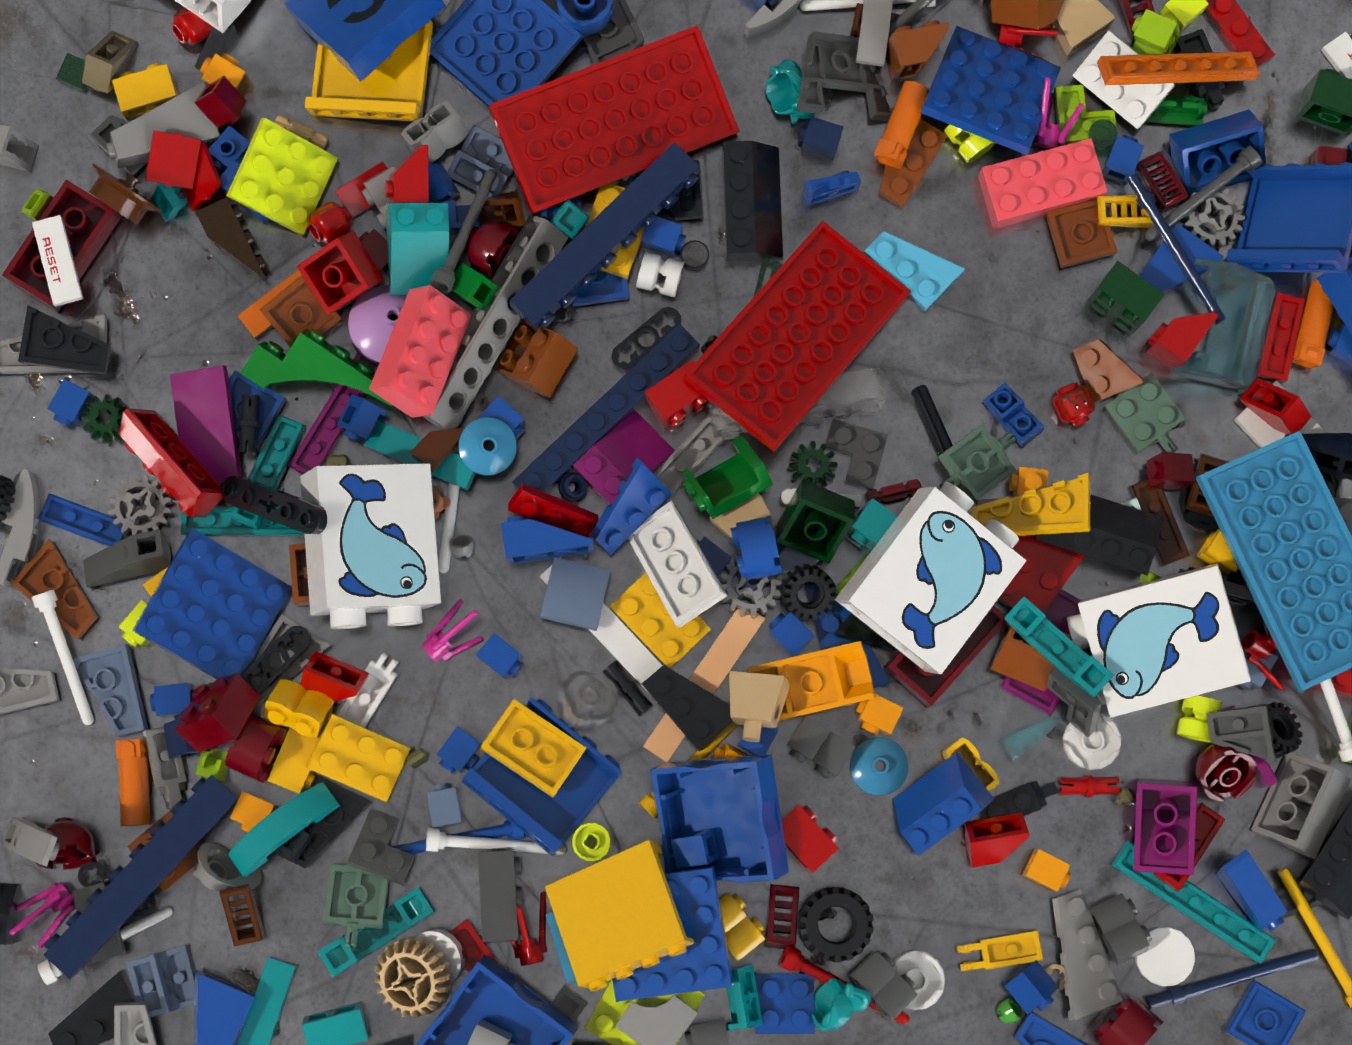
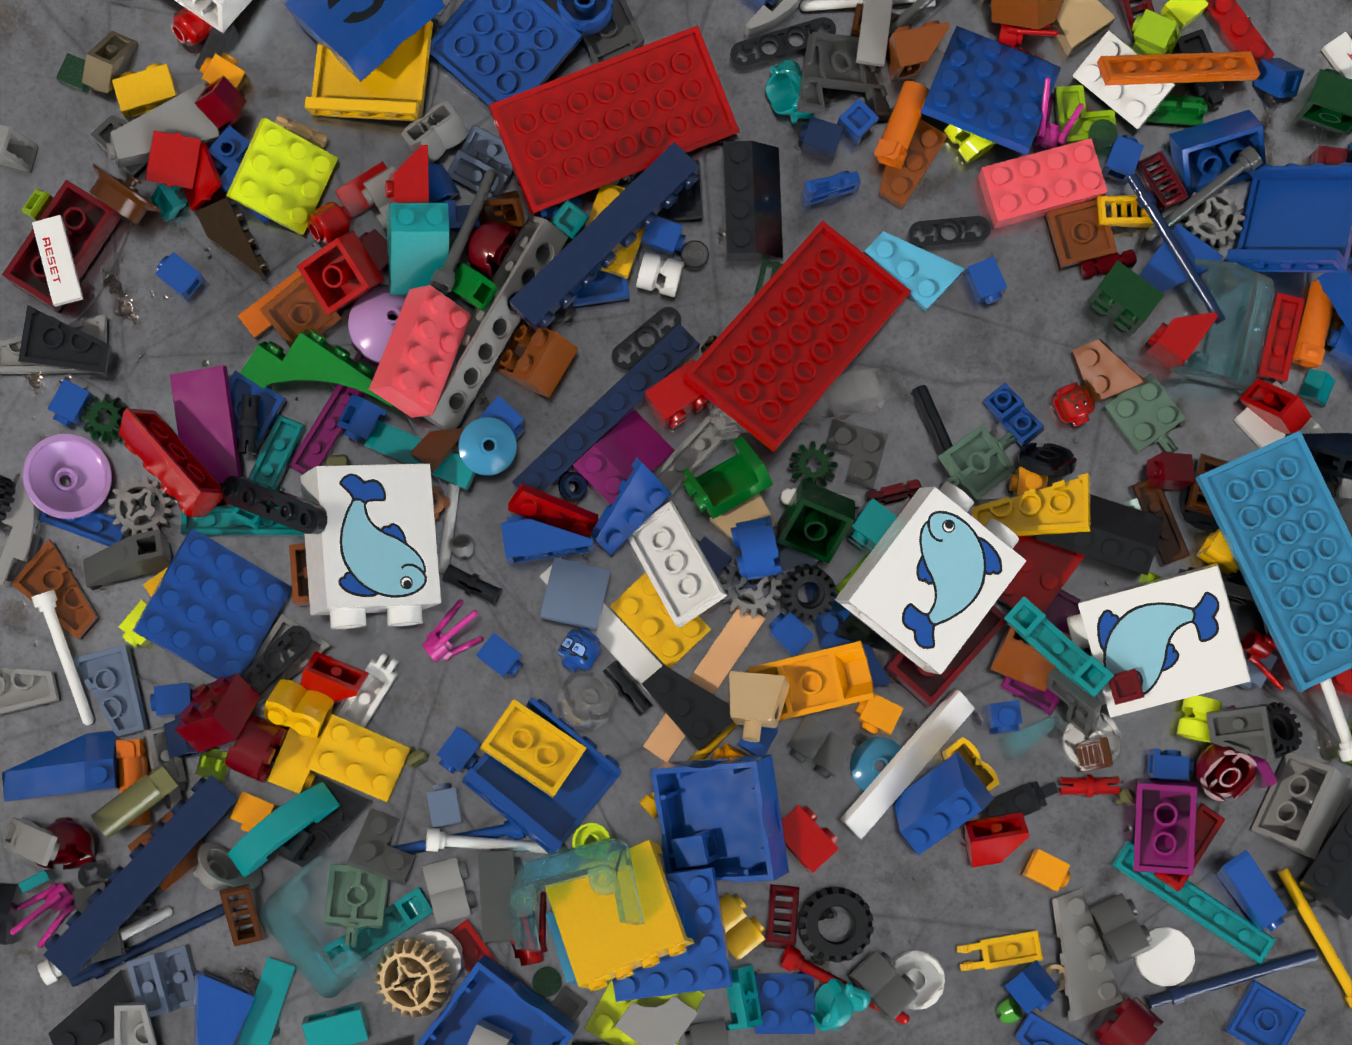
none -> blue wedge [2,731,119,802]
none -> teal tile [18,870,56,894]
none -> lavender dish [22,434,112,519]
none -> dark blue bar [68,899,236,987]
none -> olive piece [91,763,178,839]
none -> blue brick [155,252,205,301]
none -> clear light blue windscreen [260,855,394,998]
none -> light grey brick [422,857,476,924]
none -> black pin [442,564,502,605]
none -> clear light blue windscreen [507,838,644,952]
none -> clear green tile [532,966,562,997]
none -> blue head [558,627,601,673]
none -> black beam [730,17,836,70]
none -> blue panel [837,98,879,146]
none -> white tile [840,688,975,840]
none -> black beam [907,216,991,249]
none -> blue brick [964,256,1007,305]
none -> blue brick [986,700,1023,735]
none -> black tile [1018,442,1077,477]
none -> reddish brown slope [1075,737,1113,772]
none -> dark red axle [1080,249,1137,278]
none -> dark red tile [1109,668,1145,705]
none -> blue brick [1148,749,1194,781]
none -> blue panel [1254,58,1305,98]
none -> teal slope [1298,369,1336,407]

